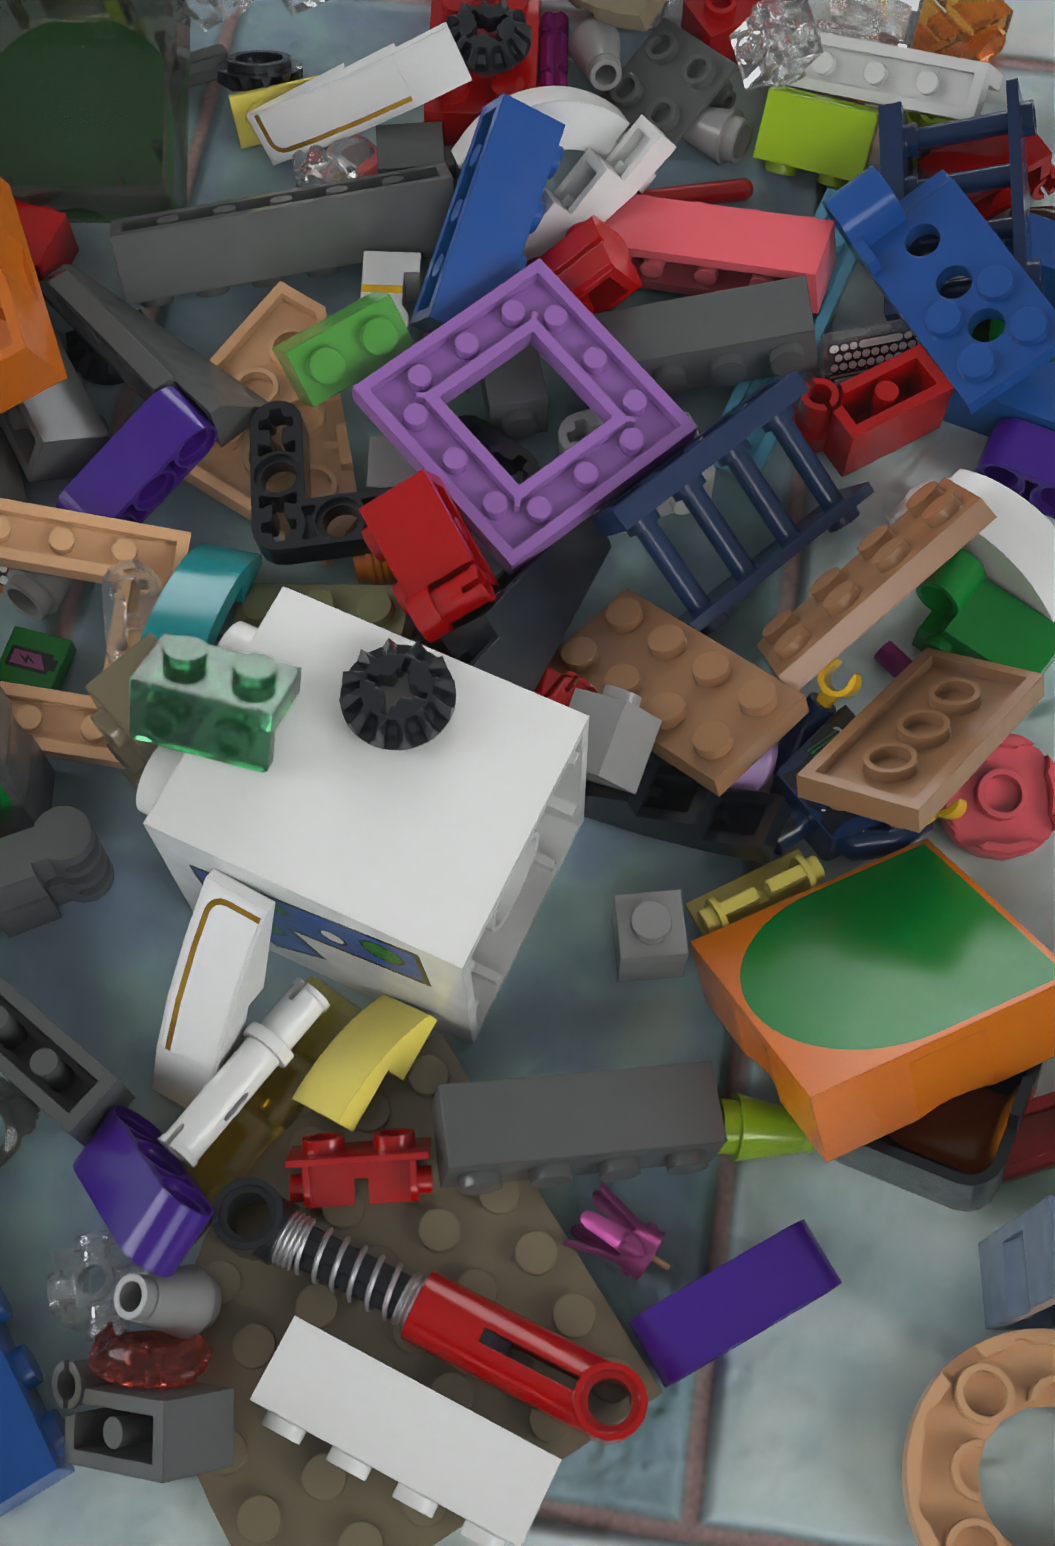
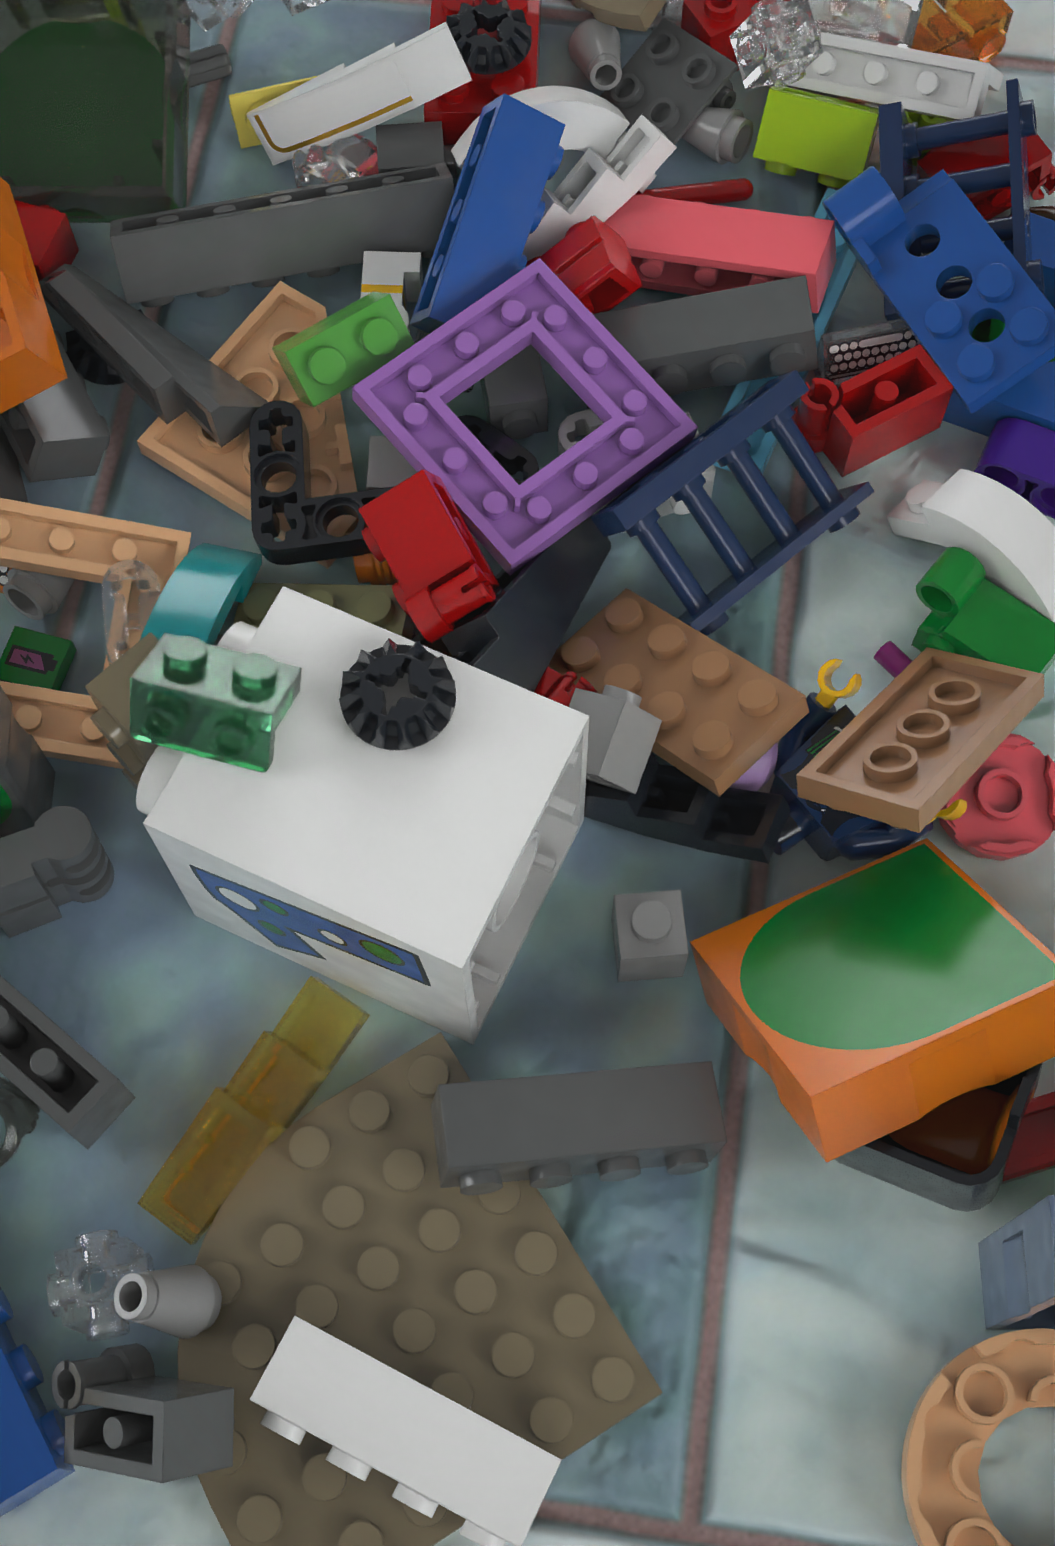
dark purple beam [56,386,218,523] -> none
dark purple beam [72,1105,215,1277] -> none
clear red piece [88,1322,213,1390] -> none
white slope [152,868,275,1108] -> none
white pin [158,978,330,1169] -> none
piece [211,1177,648,1445] -> none
black gear [216,50,303,92] -> none
red hinge [285,1128,433,1209] -> none
light yellow slope [292,994,437,1132] -> none
magenta axle [539,11,569,87] -> none
flat silver piece [562,1181,670,1281] -> none
dark purple beam [629,1219,842,1388] -> none
light yellow hinge [685,849,825,936] -> none
lime cone [717,1092,815,1162] -> none
medium nougat plate [756,477,997,691] -> none

